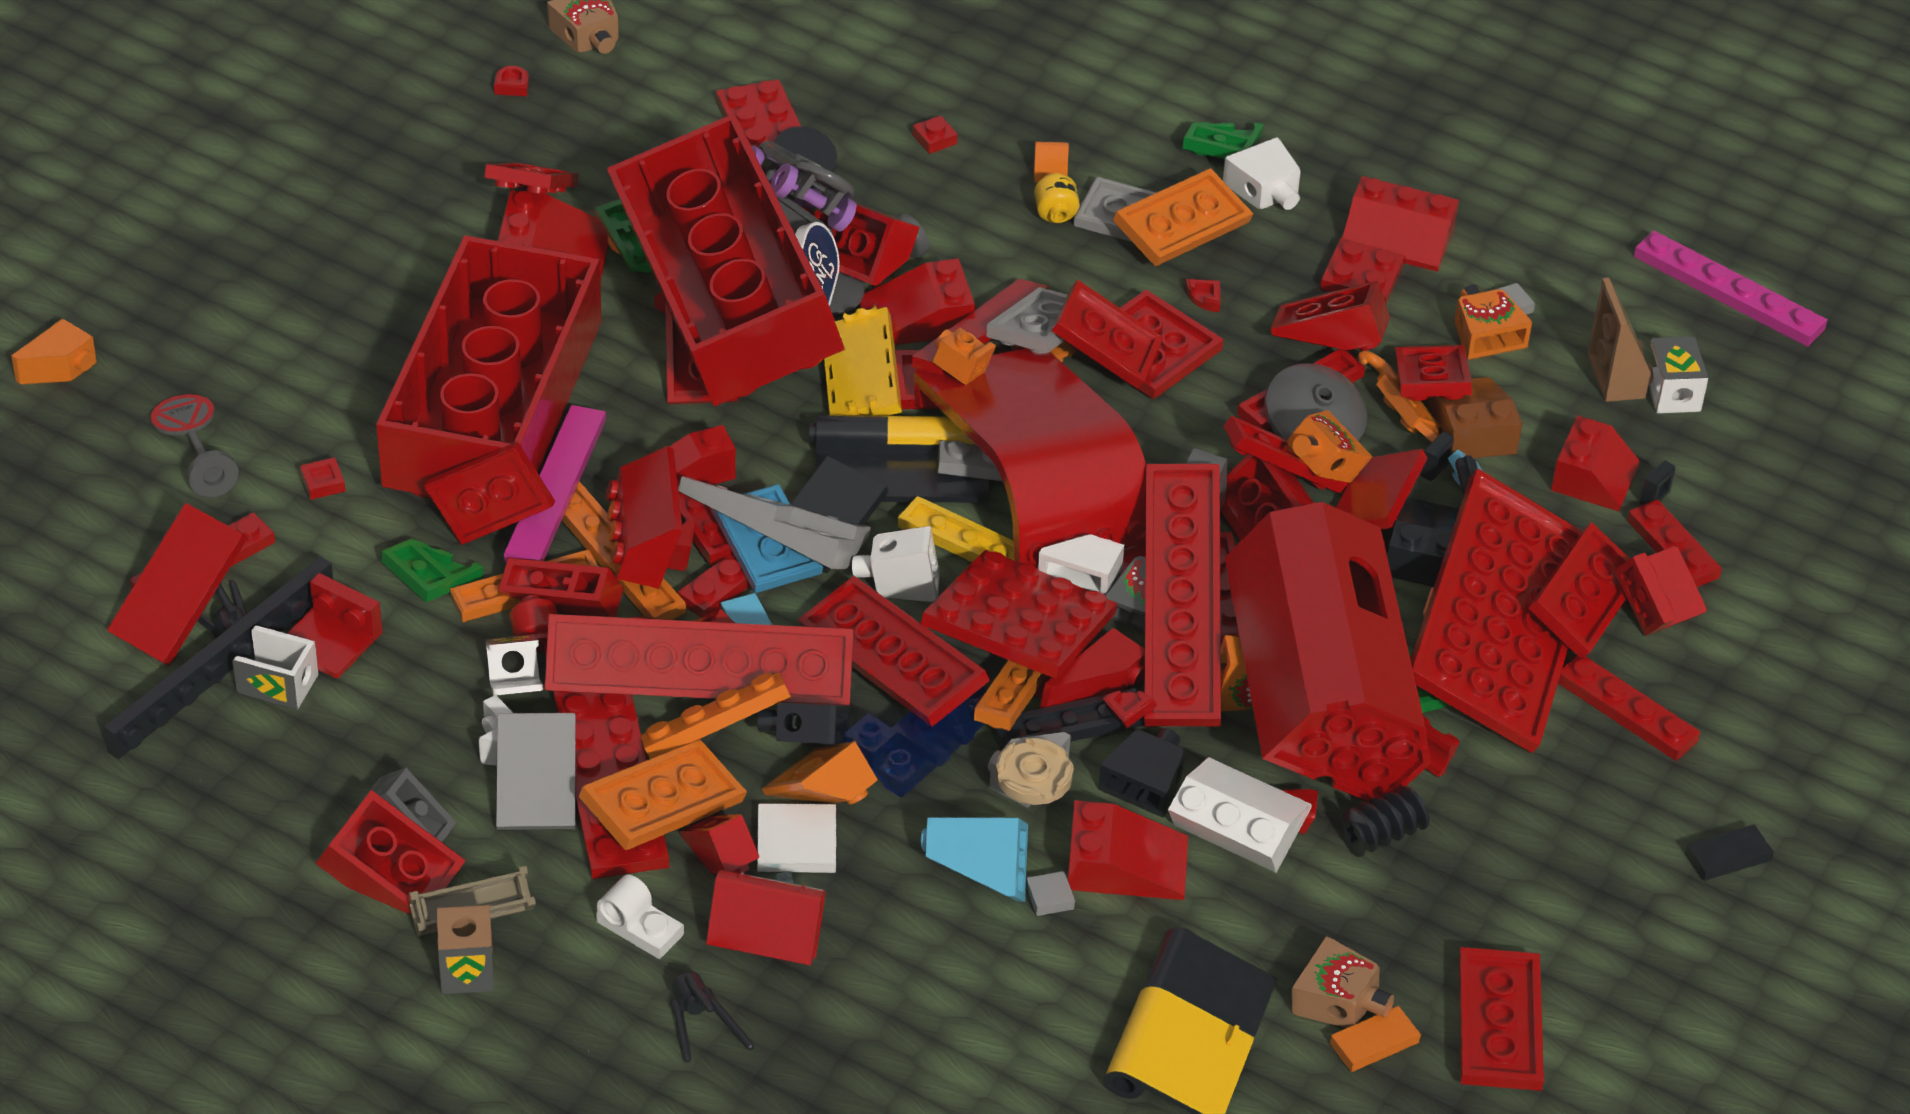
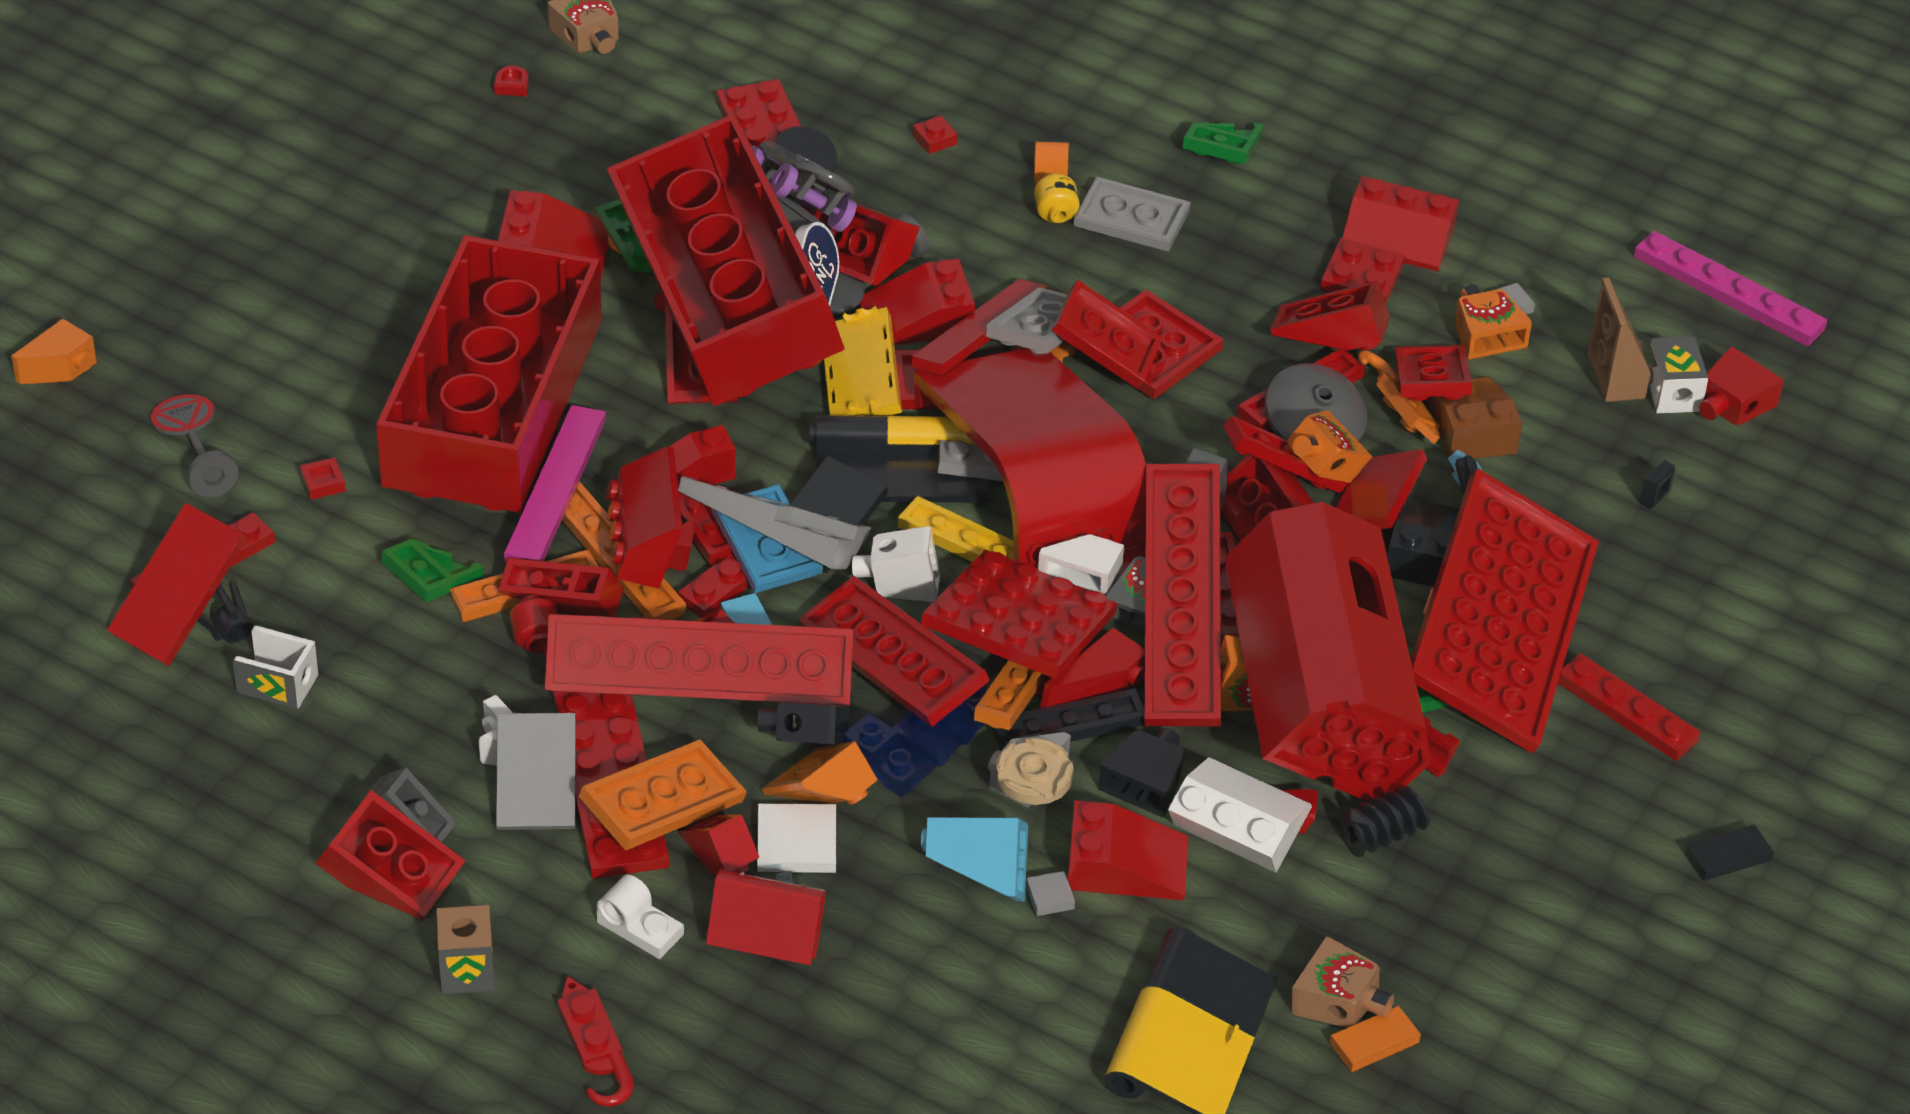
black plate [104,557,333,759] -> none
red bracket [287,573,383,678] -> none
dark tan container [407,866,536,937] -> none
red tile [424,442,555,545] -> none
red plate [484,162,579,194] -> none
white piece [486,634,543,695] -> none
orange plate [641,672,791,759] -> none
black plant [670,972,754,1062] -> none
orange brick [932,328,996,385] -> none
red tile [1102,691,1157,728] -> none
orange plate [1113,168,1254,267] -> none
red tile [1185,279,1220,313] -> none
white torso [1223,137,1300,210] -> none
black tile [1420,431,1454,481] -> none
red plate [1459,947,1544,1091] -> none
red plate [1528,522,1630,659] -> none
red slope [1551,415,1640,512] -> none
red bracket [1614,546,1707,637] -> none
red plate [1627,499,1722,587] -> none
none -> red plate [557,977,634,1107]
none -> red torso [1699,346,1784,425]

